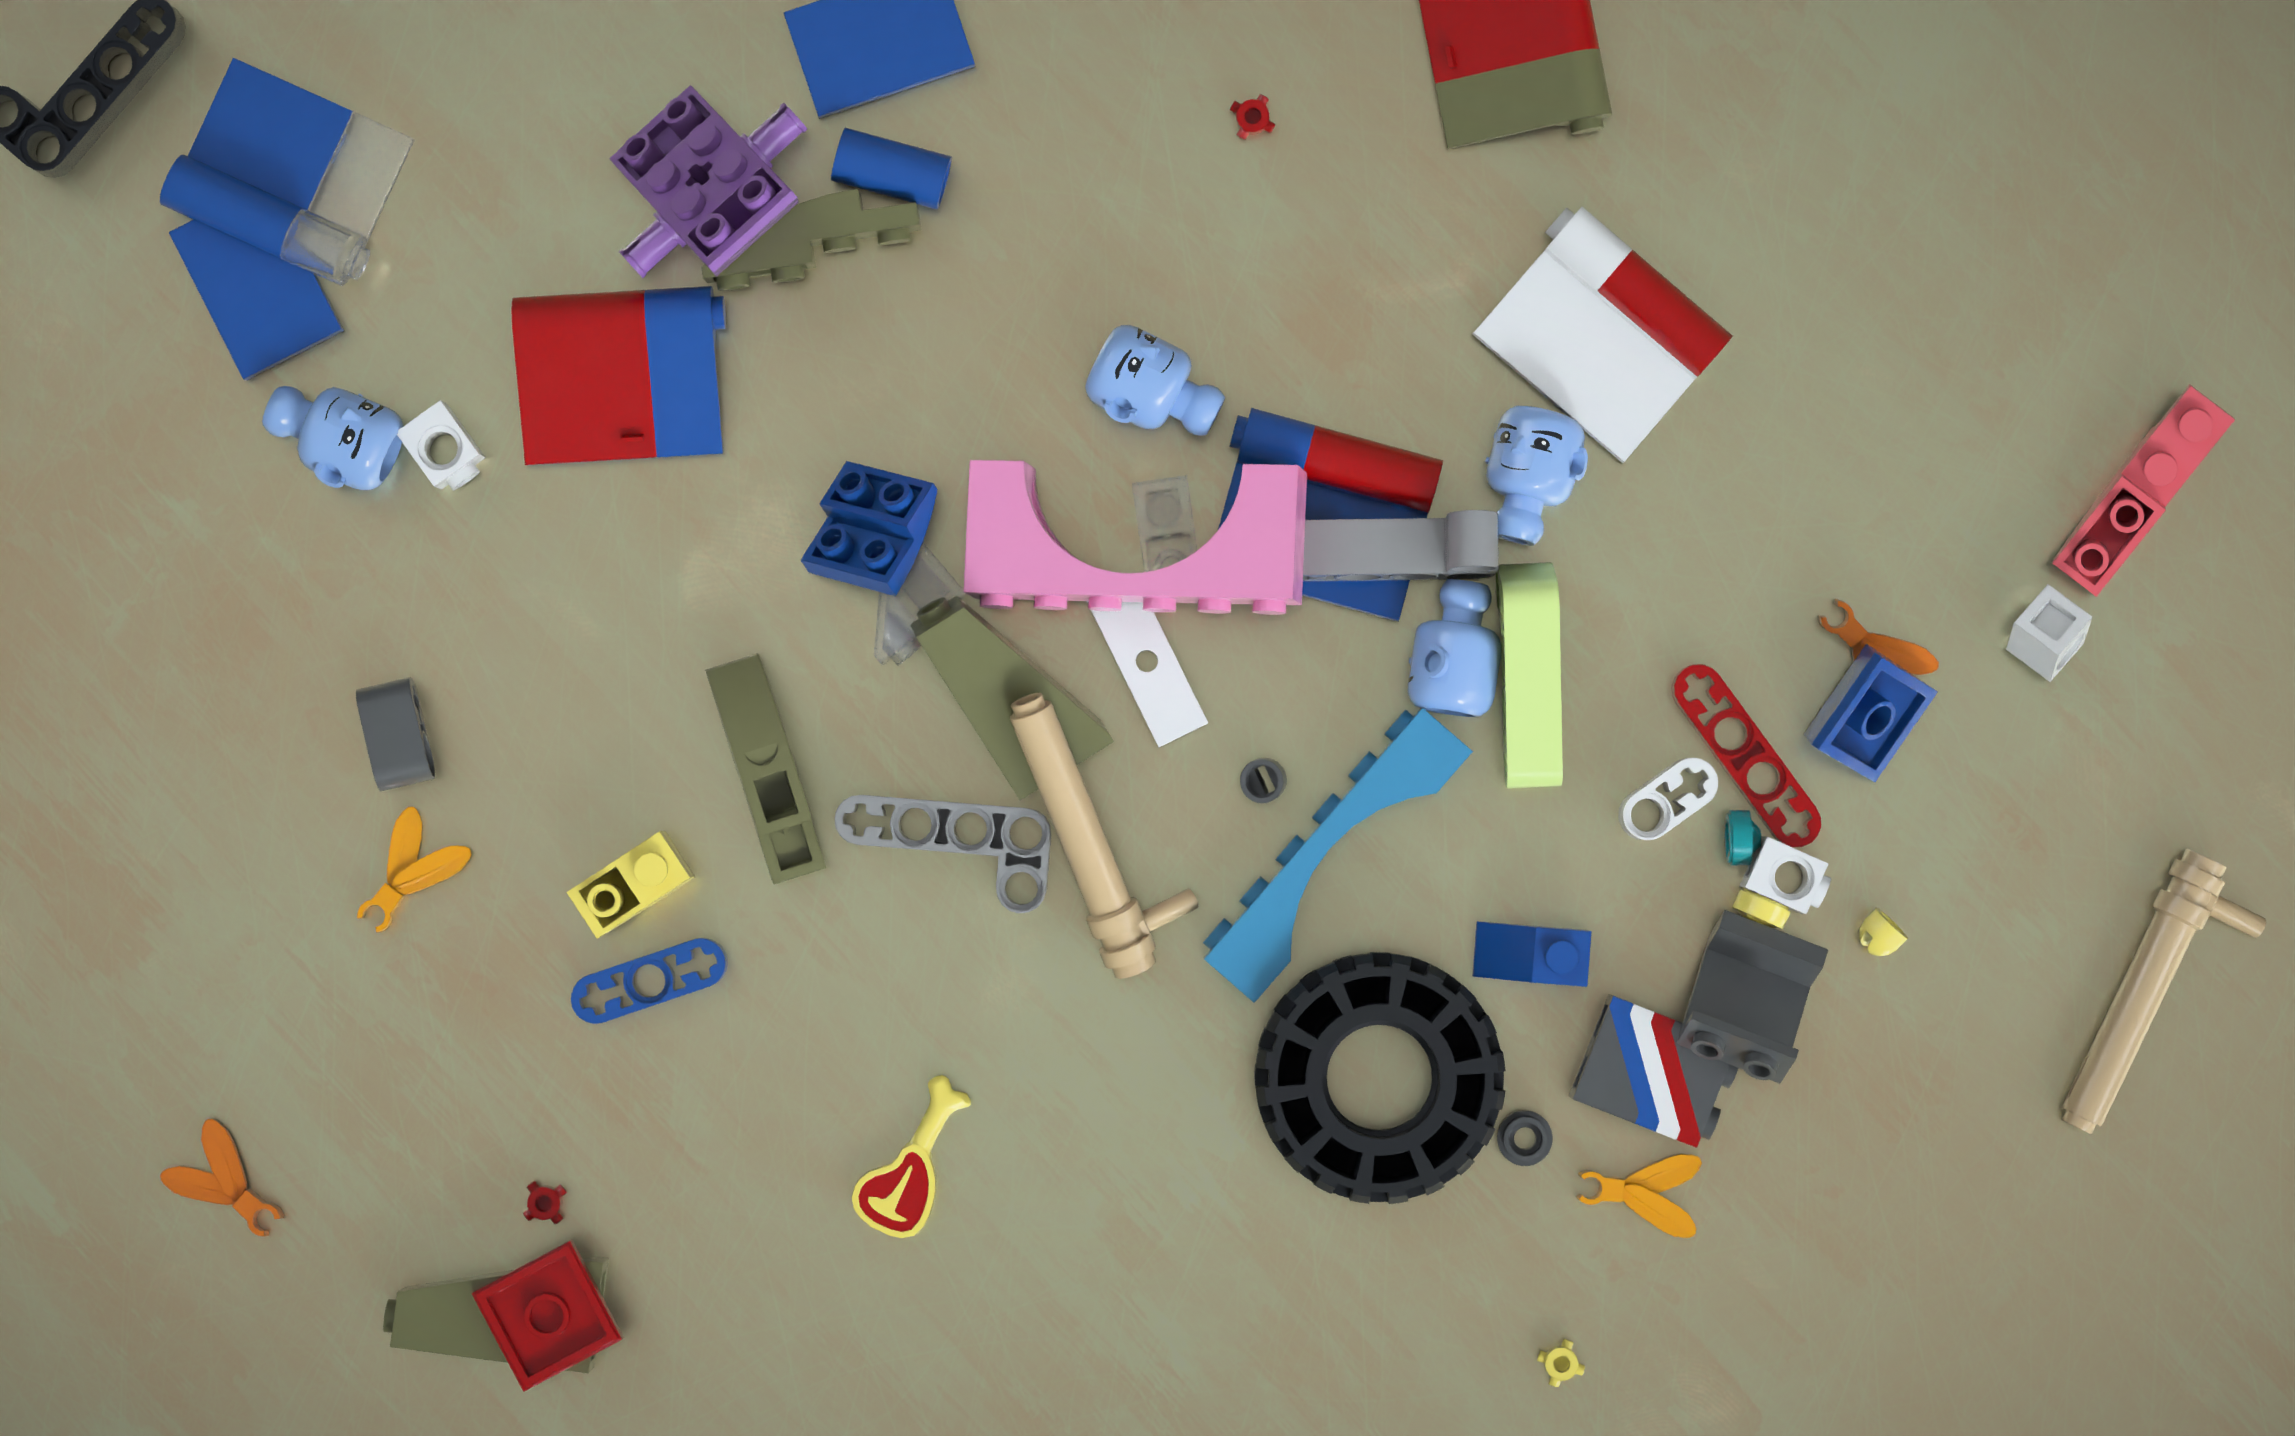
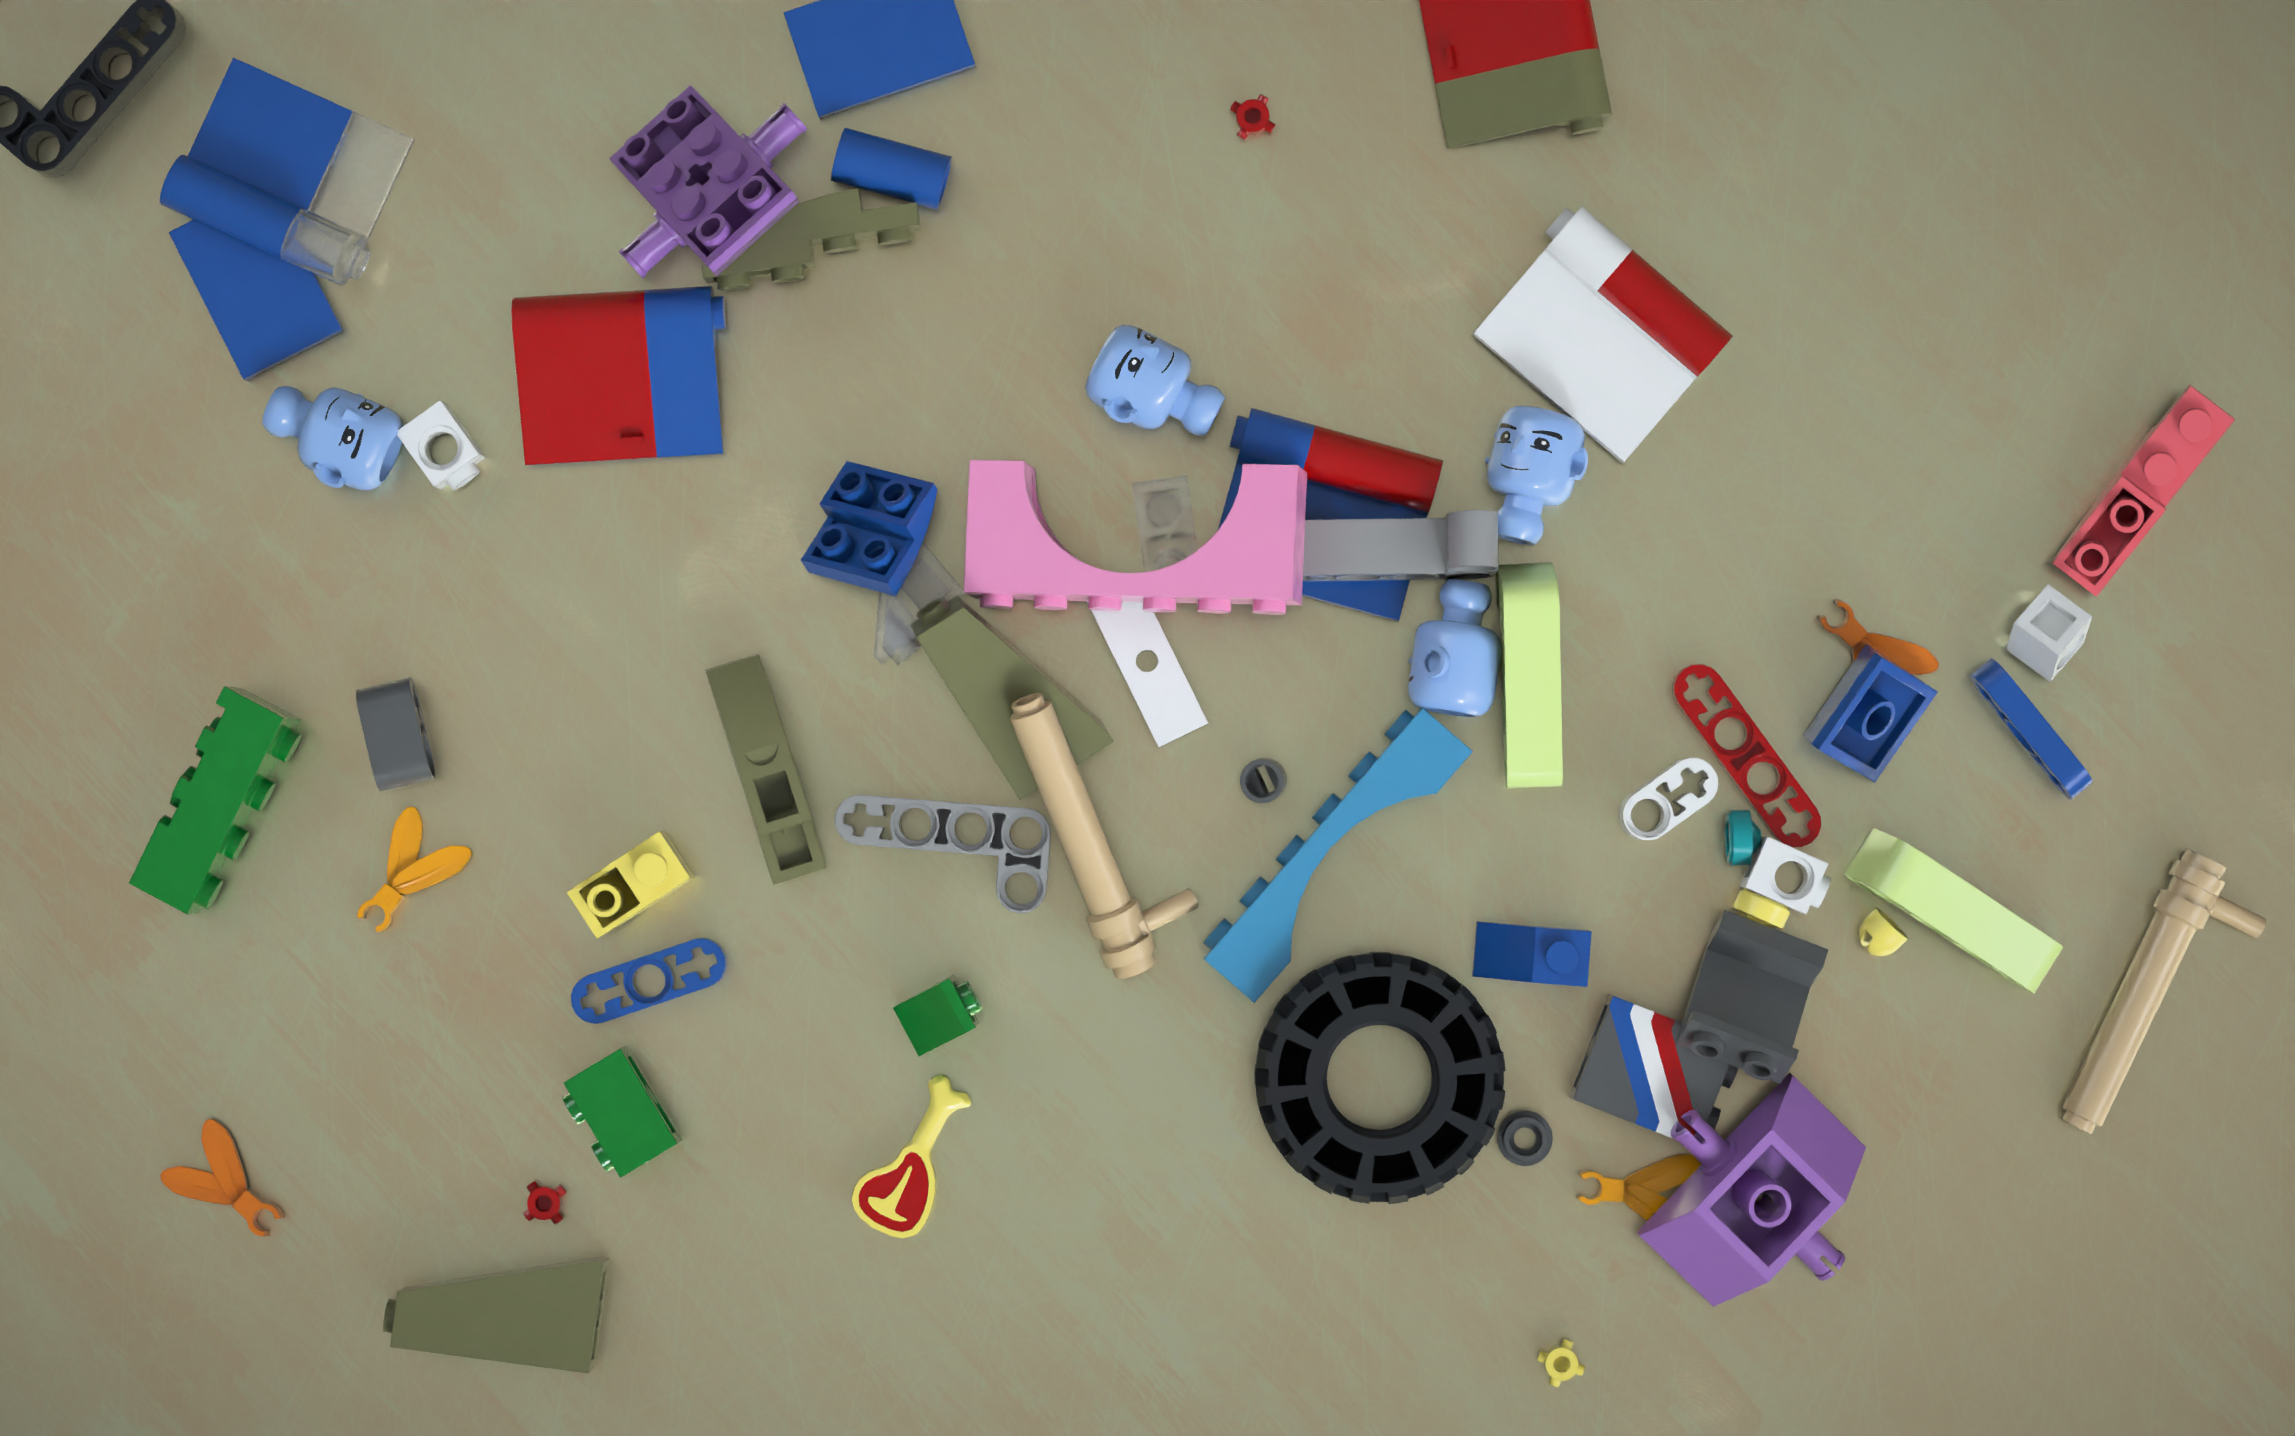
red tile [471,1239,624,1392] -> none
none -> green wedge [129,686,302,915]
none -> green brick [562,1046,682,1178]
none -> green slope [893,974,983,1056]
none -> medium lavender slope [1636,1072,1866,1307]
none -> yellowish green beam [1844,828,2064,994]
none -> blue beam [1969,658,2093,800]

